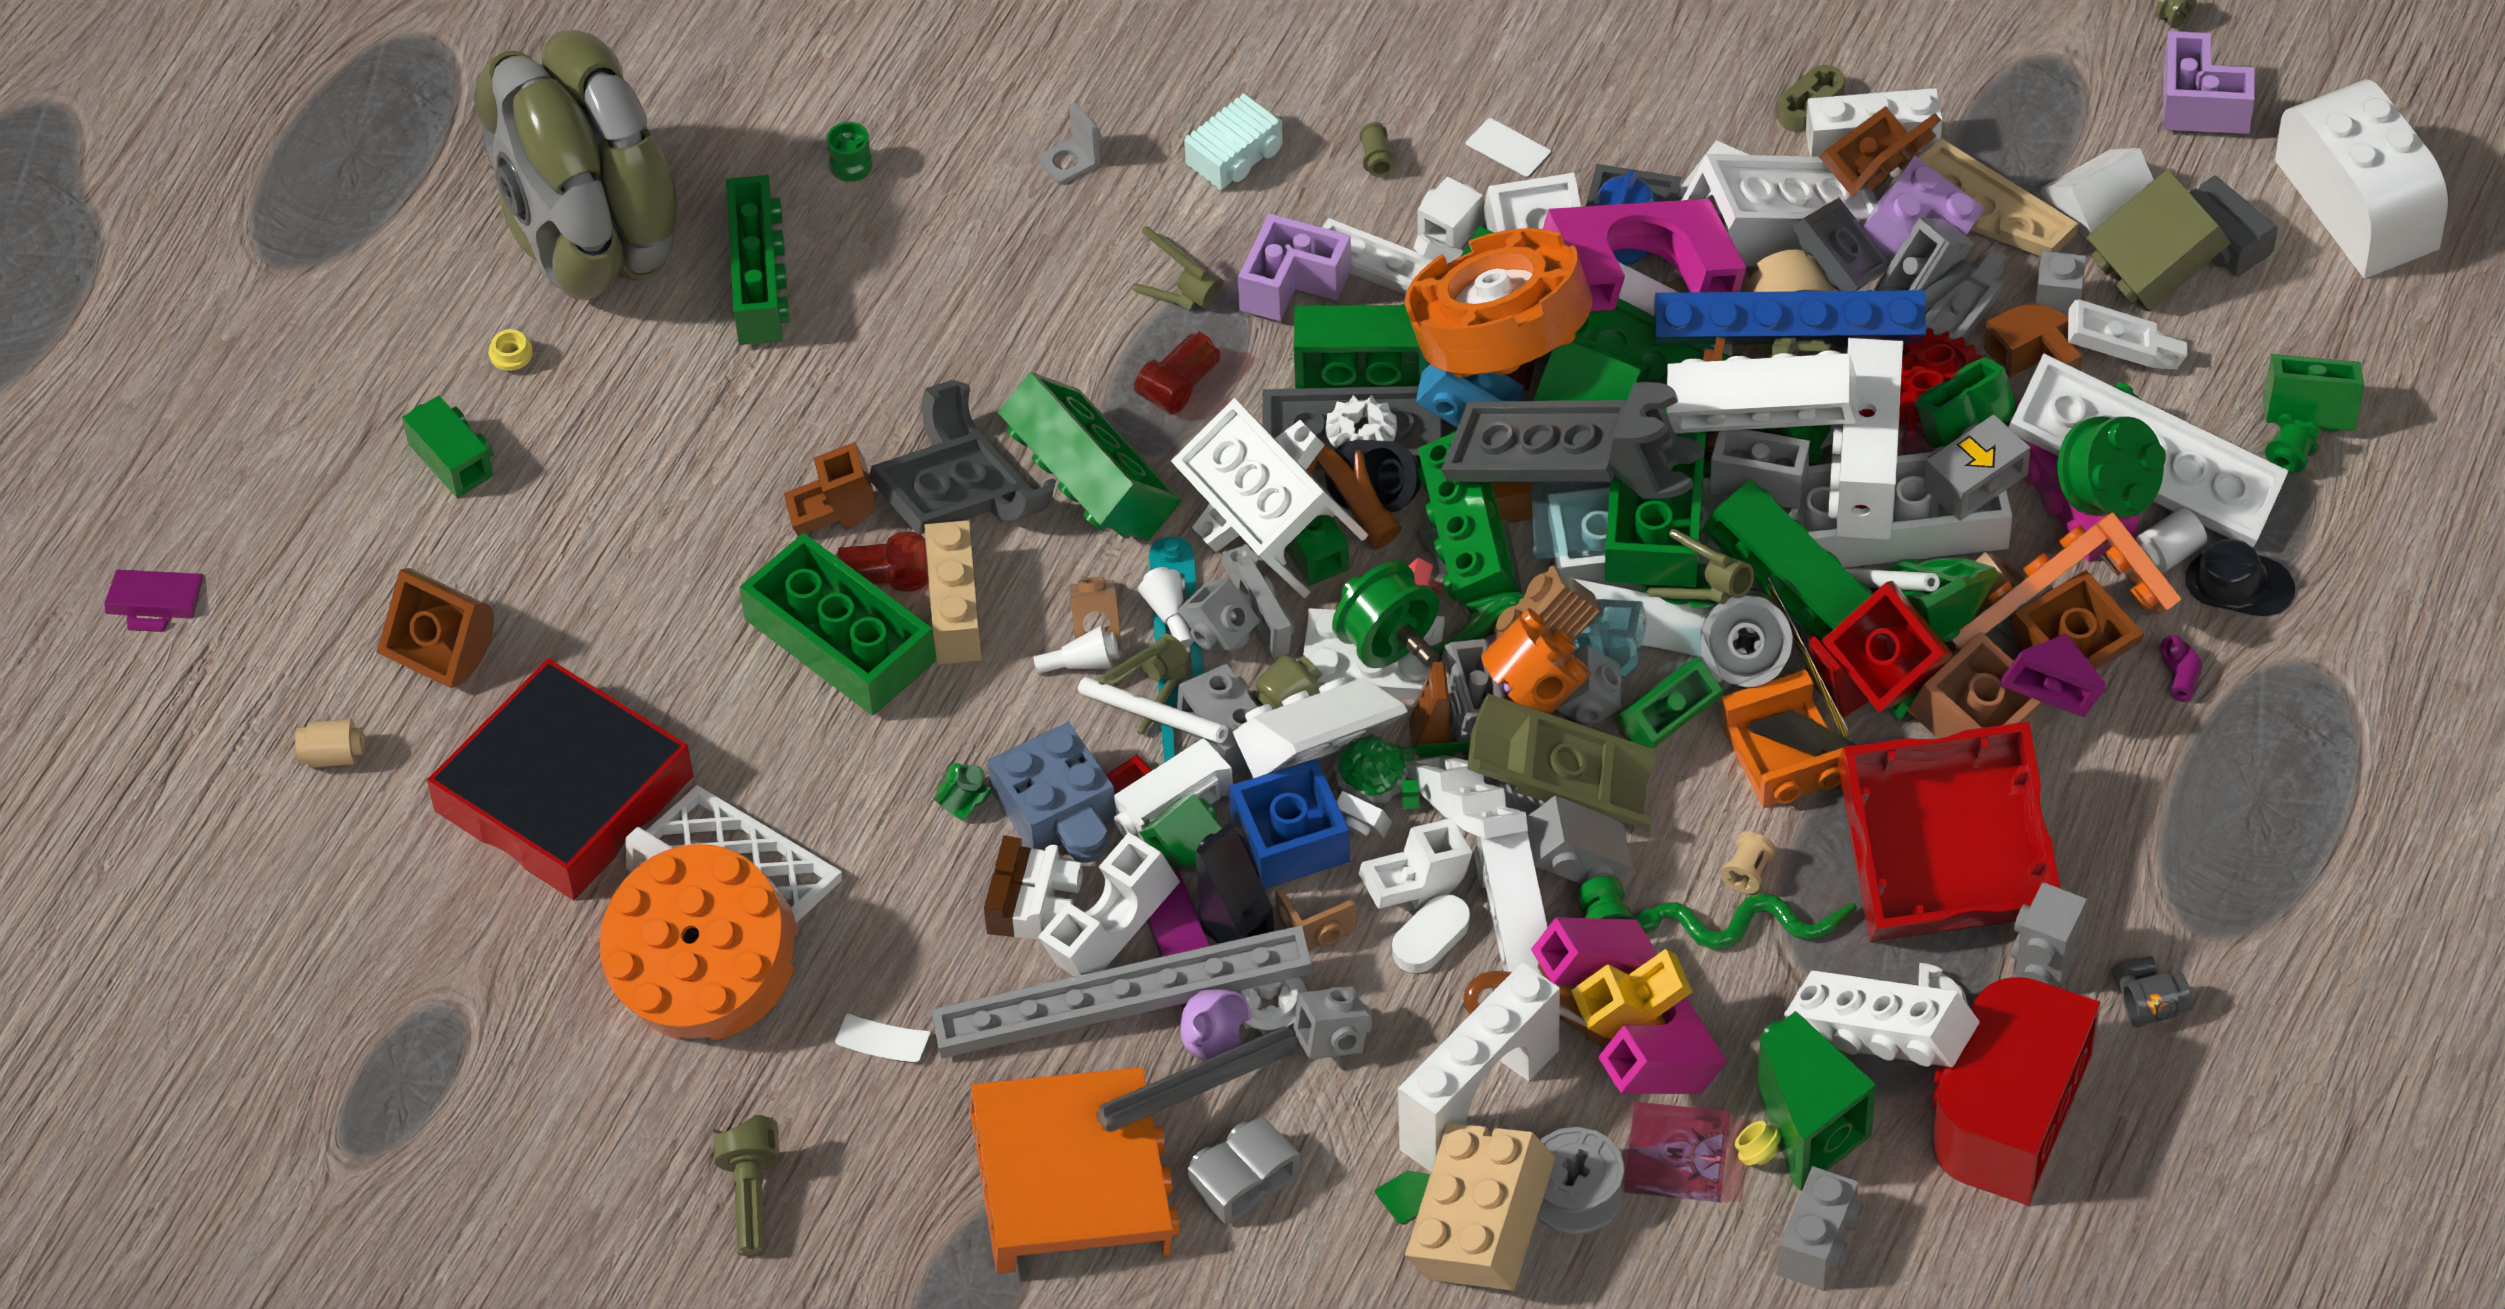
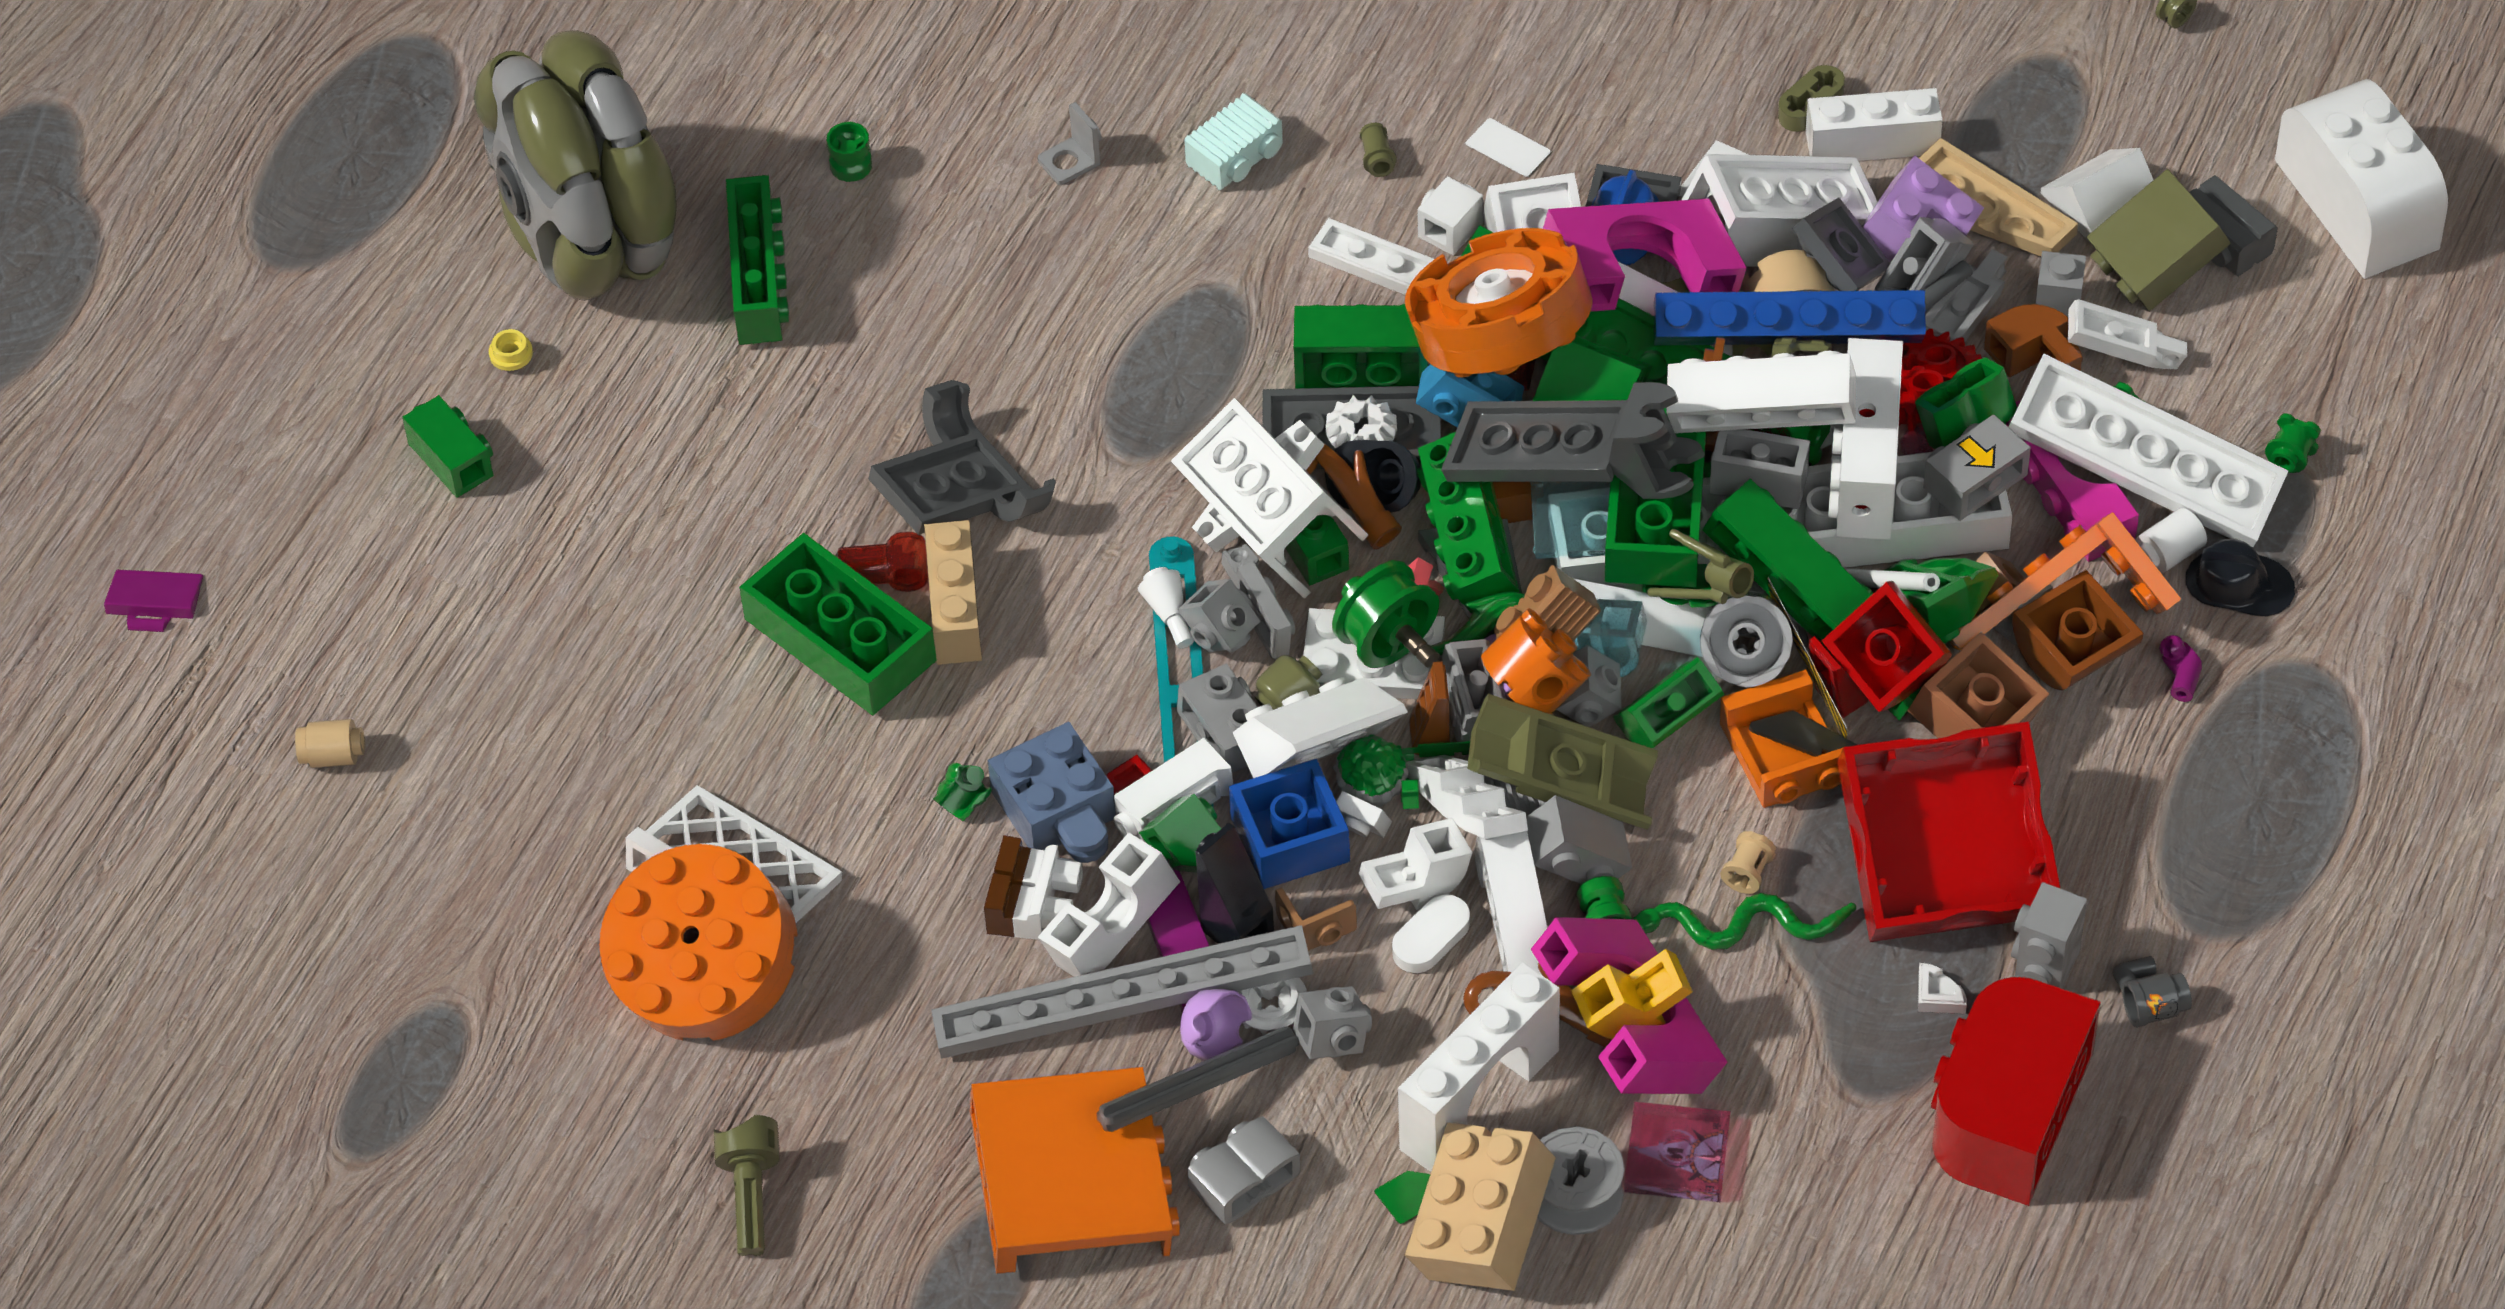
dark orange brick [376,568,494,688] -> none
black tile [427,658,694,901] -> none
dark orange brick [784,442,875,537] -> none
white sticker [835,1014,930,1062] -> none
brick [998,372,1182,541] -> none
white cone [1034,625,1120,674] -> none
medium nougat bracket [1069,577,1121,644] -> none
white piece [1078,677,1228,743] -> none
olive plant [1098,634,1189,735] -> none
olive plant [1132,226,1223,312] -> none
clear red piece [1134,332,1220,415] -> none
lavender brick [1238,214,1352,322] -> none
white tile [1413,233,1464,264] -> none
light yellow plate [1735,1121,1781,1166] -> none
green slope [1757,1011,1876,1191] -> none
light grey brick [1777,1166,1864,1291] -> none
white brick [1784,970,1980,1067] -> none
dark orange bracket [1819,106,1941,197] -> none
magenta slope [2000,634,2106,717] -> none
green wheel [2056,416,2166,517] -> none
lavender brick [2163,31,2254,134] -> none
green brick [2263,354,2364,432] -> none

